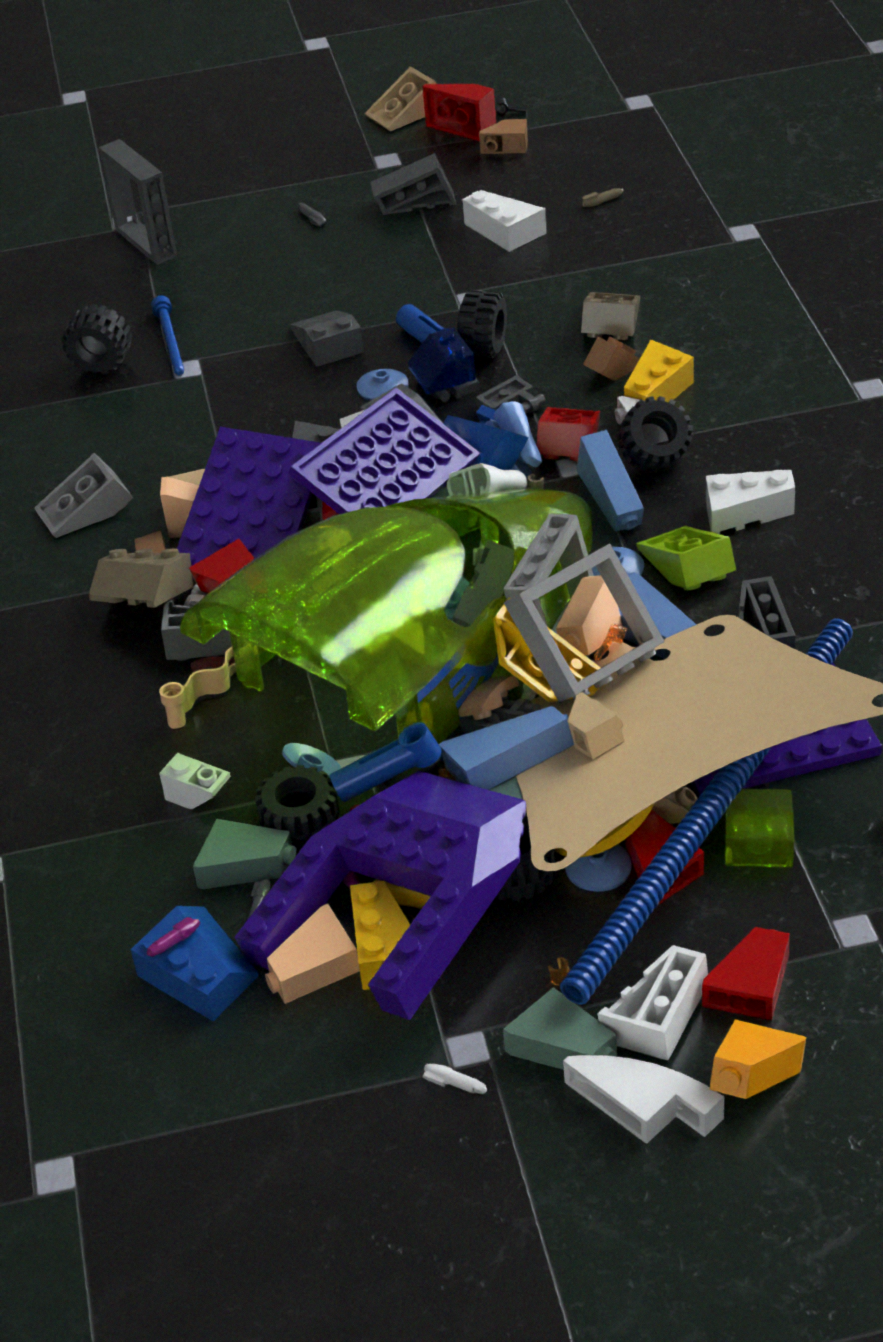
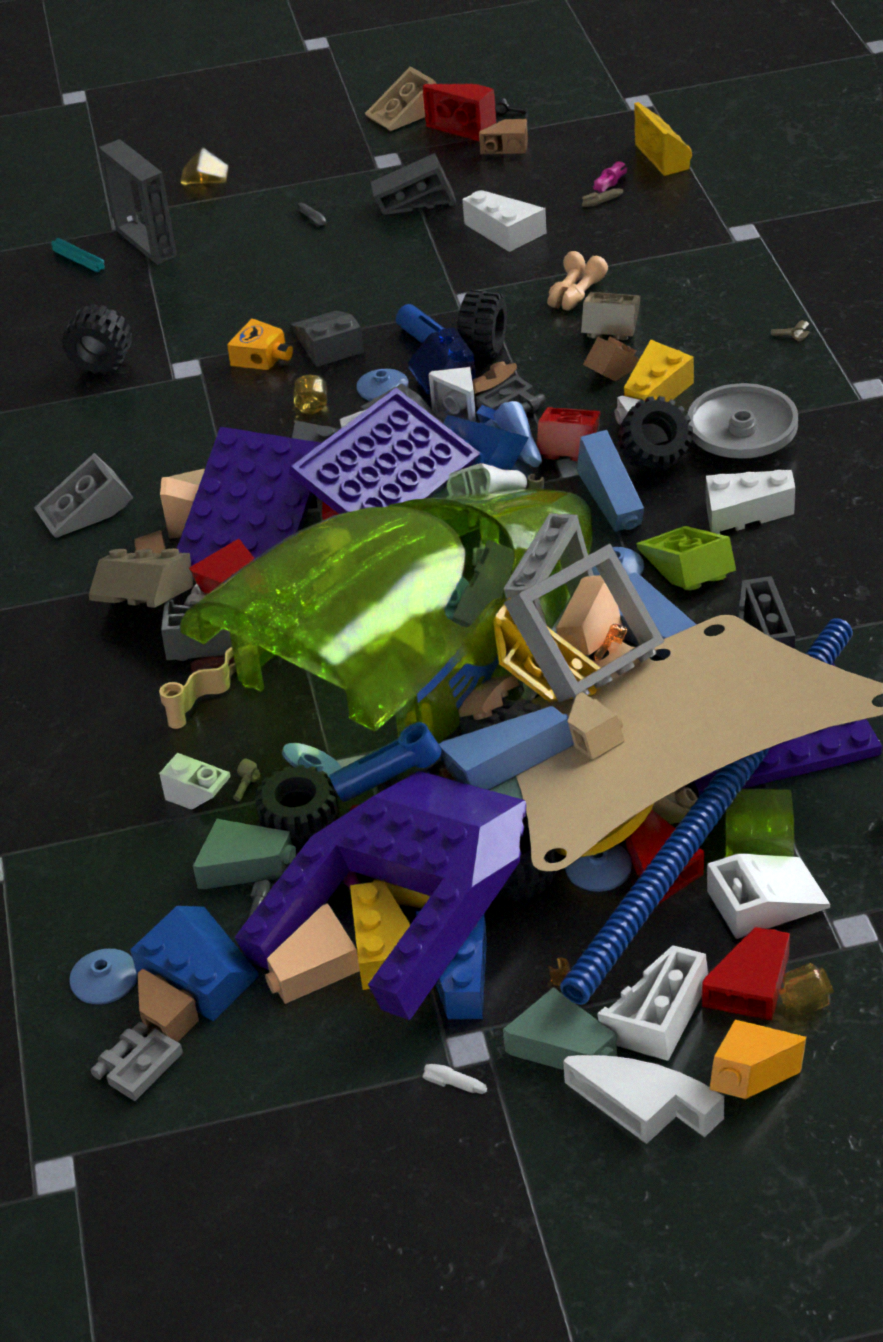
magenta piece [147,917,200,957] -> none
blue piece [151,296,184,376] -> none
none -> teal axle [51,238,105,272]
none -> medium blue dish [70,949,138,1005]
none -> light grey plate [90,1022,183,1101]
none -> medium nougat slope [138,968,199,1042]
none -> clear yellow slope [181,147,229,184]
none -> light orange torso [227,318,293,370]
none -> dark tan hand [233,759,260,801]
none -> clear yellow head [293,375,327,414]
none -> blue wedge [416,911,487,1019]
none -> white slope [429,367,476,422]
none -> medium nougat slope [472,361,517,397]
none -> light nougat piece [547,251,608,311]
none -> dark pink axle [593,161,627,193]
none -> yellow slope [634,102,692,176]
none -> light grey dish [688,383,798,458]
none -> white slope [707,854,830,939]
none -> dark tan hand [771,320,810,341]
none -> clear yellow head [778,963,835,1016]

